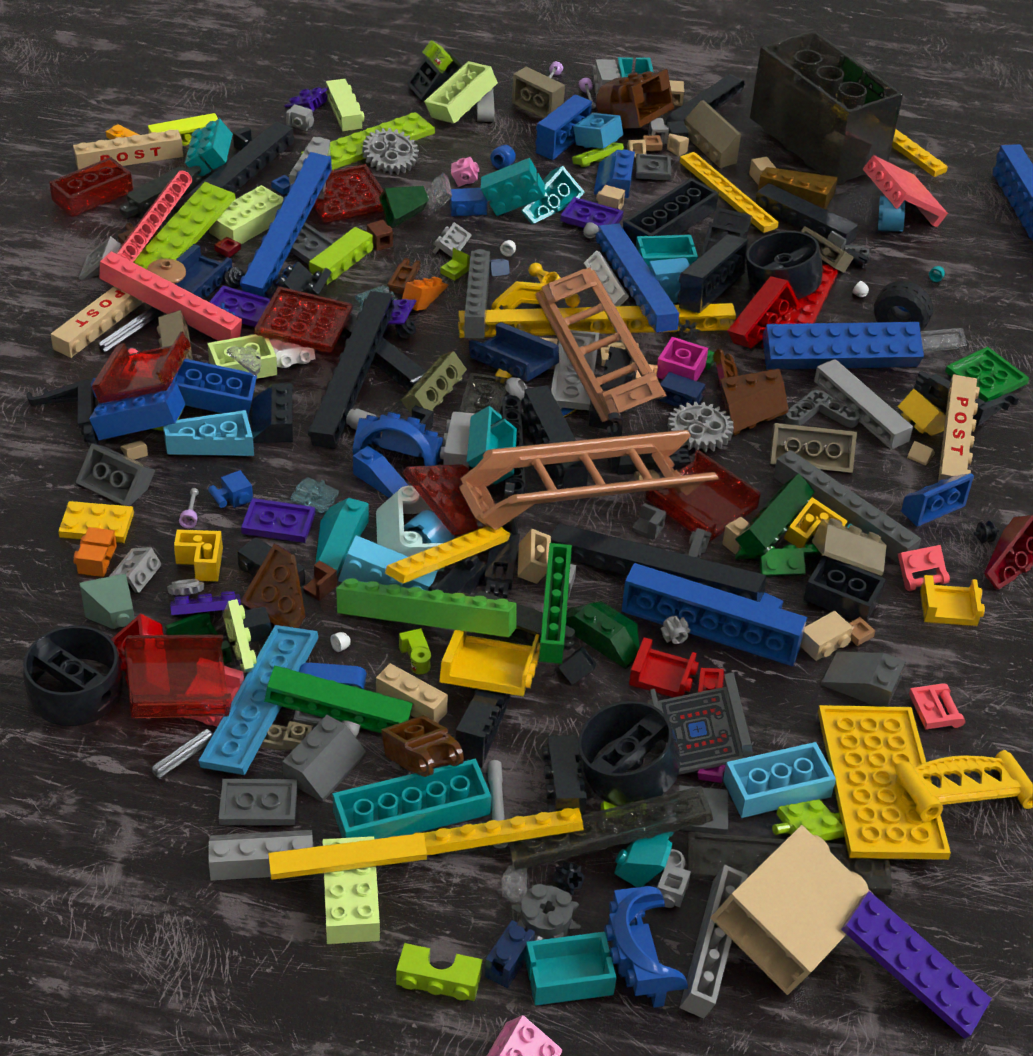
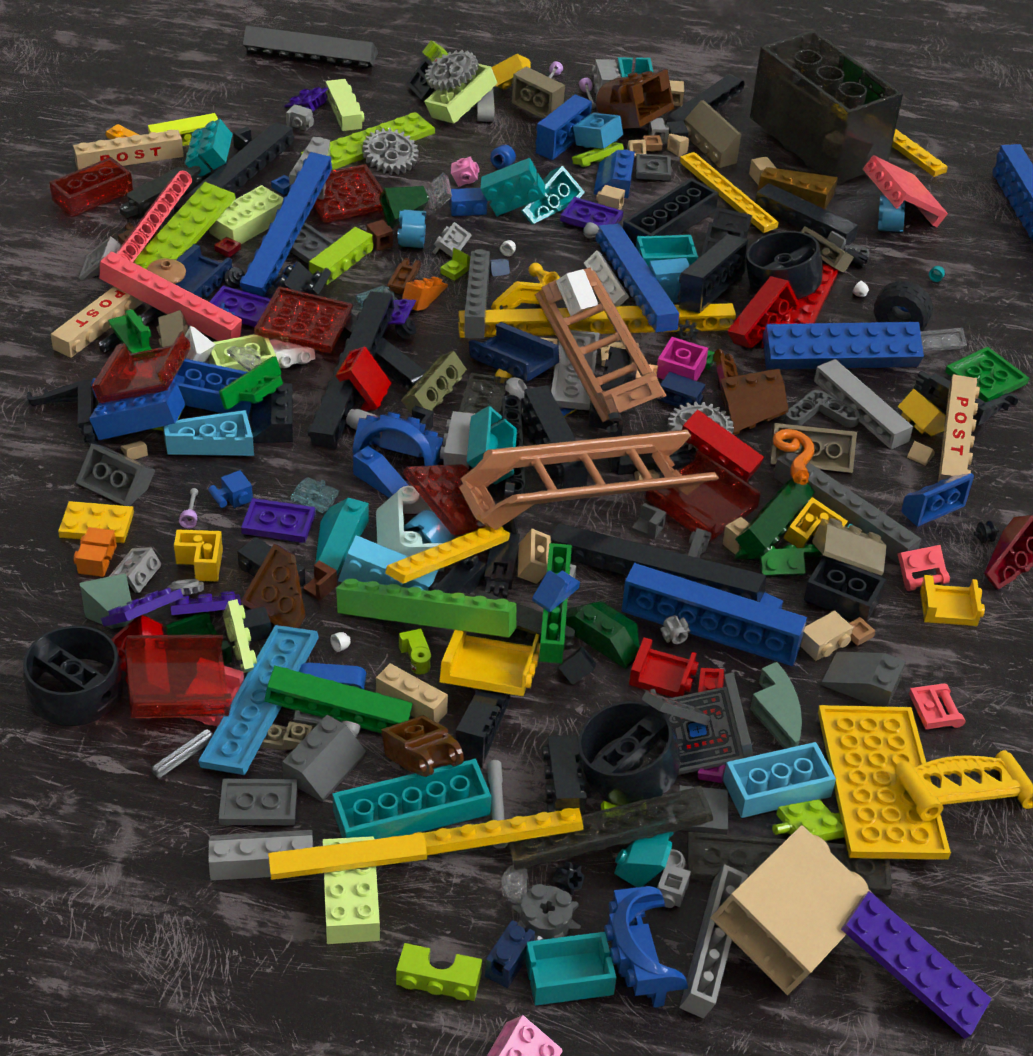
none -> dark purple plate [100,587,183,627]
none -> green bracket [108,309,157,365]
none -> white slope [182,326,215,363]
none -> green bracket [219,356,283,409]
none -> dark grey slope [243,25,378,68]
none -> red panel [335,346,391,411]
none -> dark azure brick [397,210,426,248]
none -> light grey gear [425,50,479,91]
none -> yellow slope [491,54,531,90]
none -> blue slope [532,570,580,612]
none -> white panel [556,269,598,316]
none -> dark grey tile [641,692,711,726]
none -> red brick [682,409,764,483]
none -> sand green slope [750,662,802,749]
none -> orange plant [773,429,815,485]

